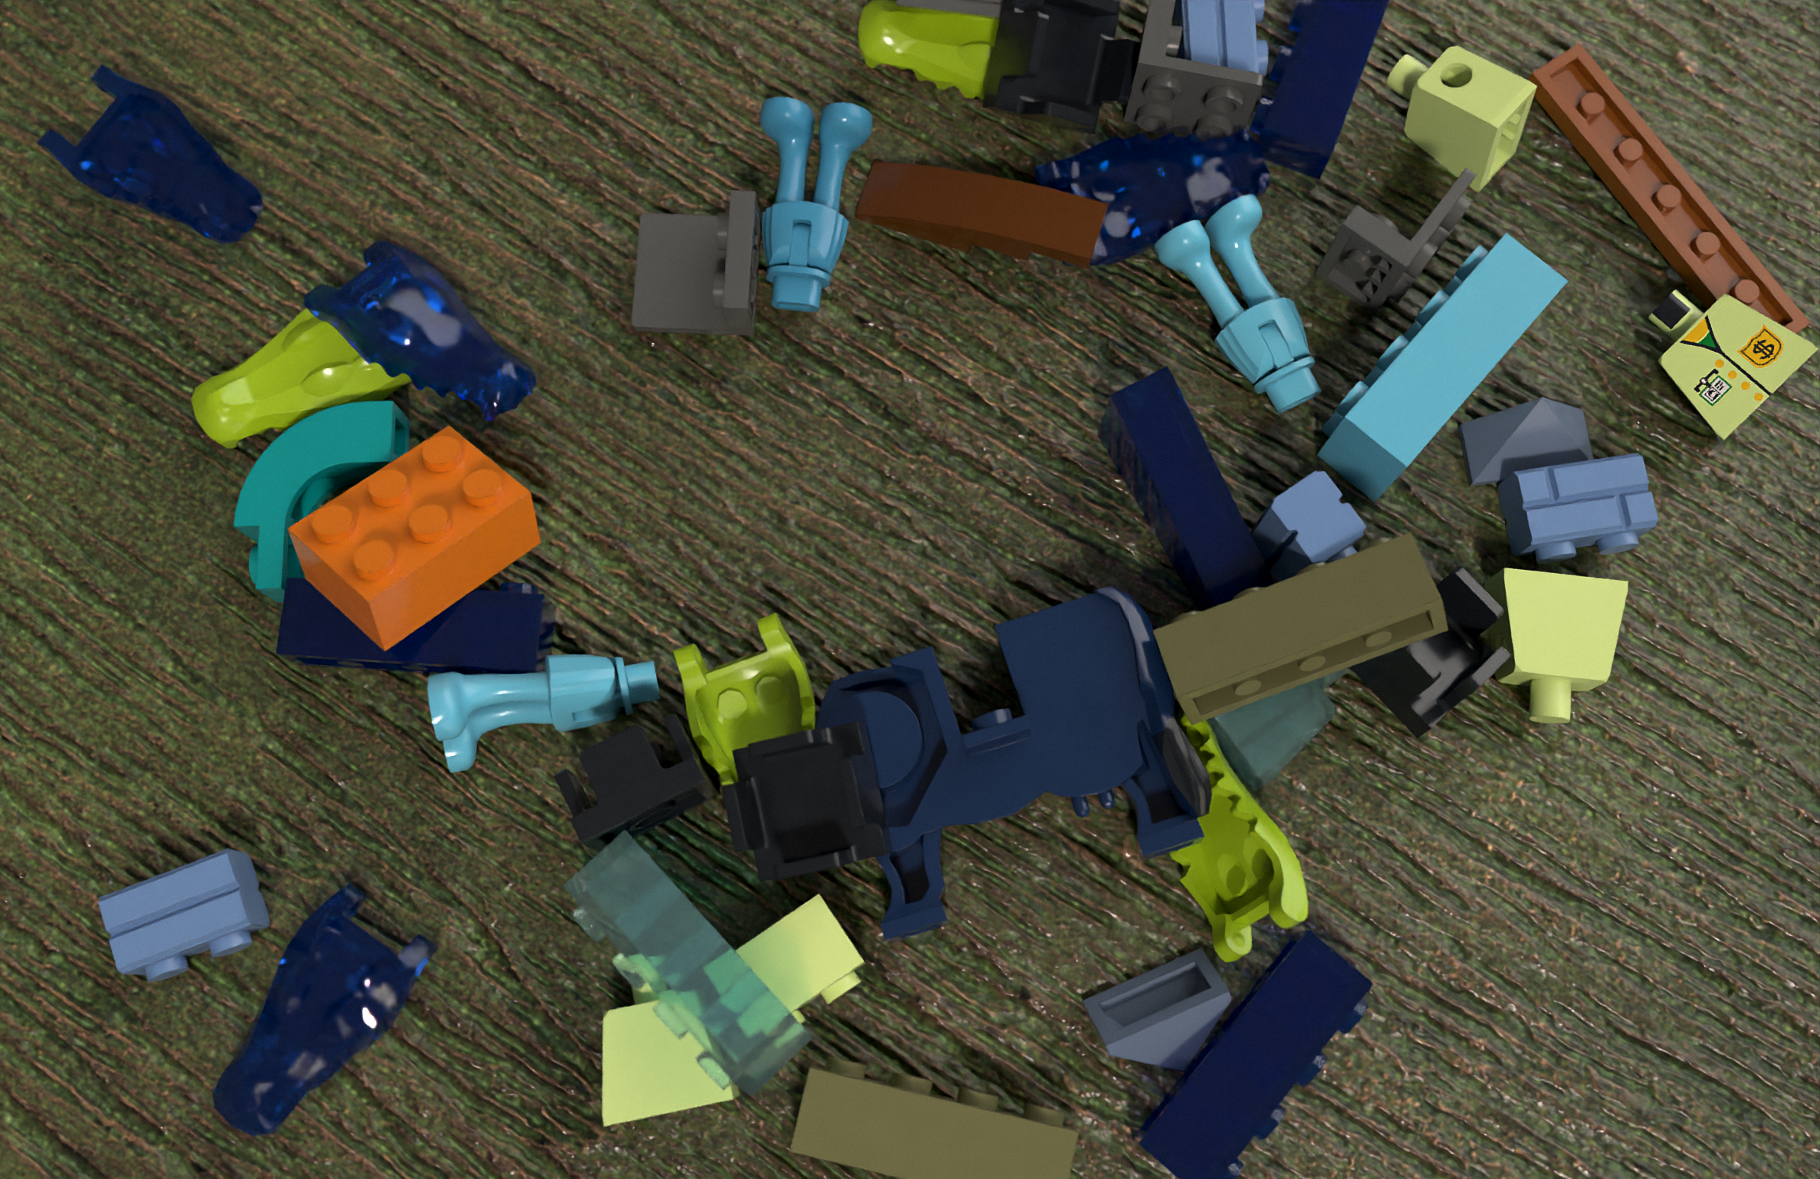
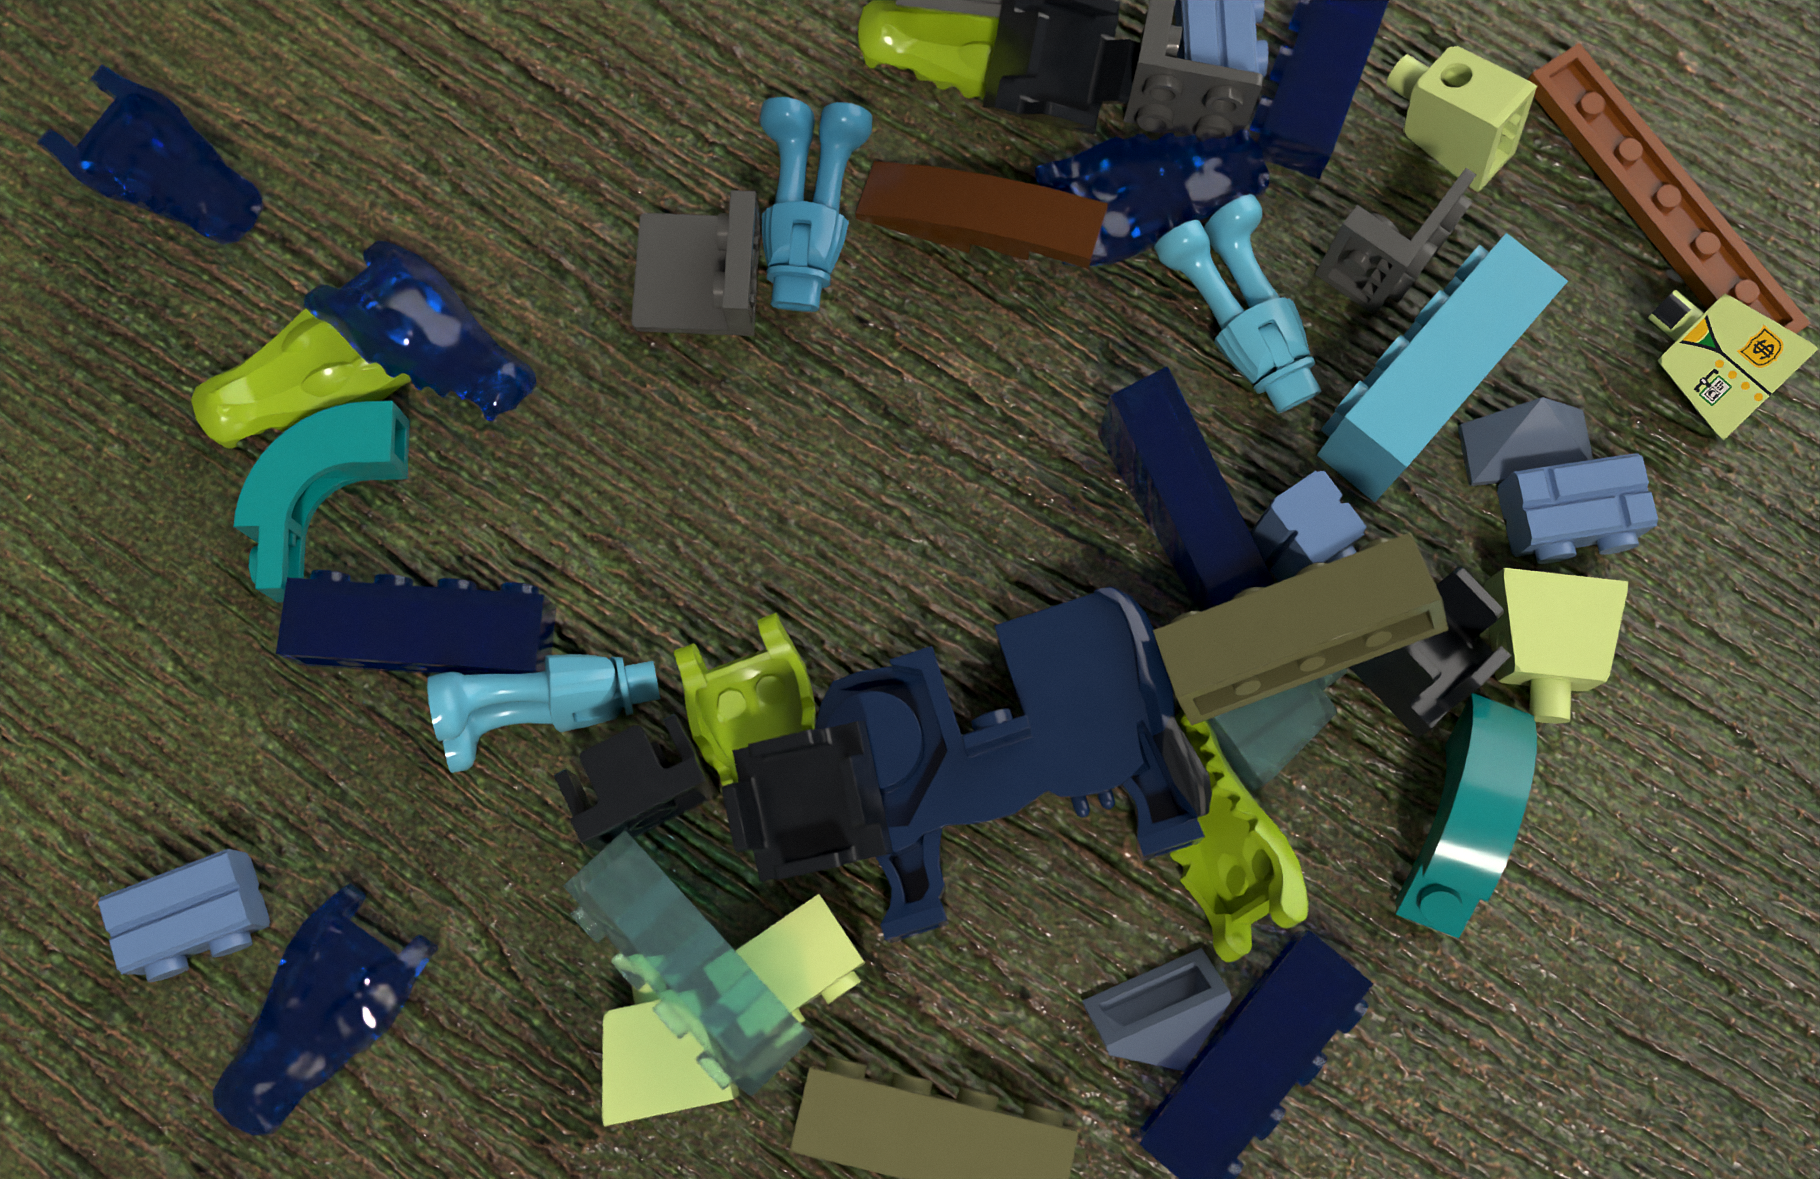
orange brick [287,426,541,651] -> none
none -> teal arch [1395,693,1537,939]

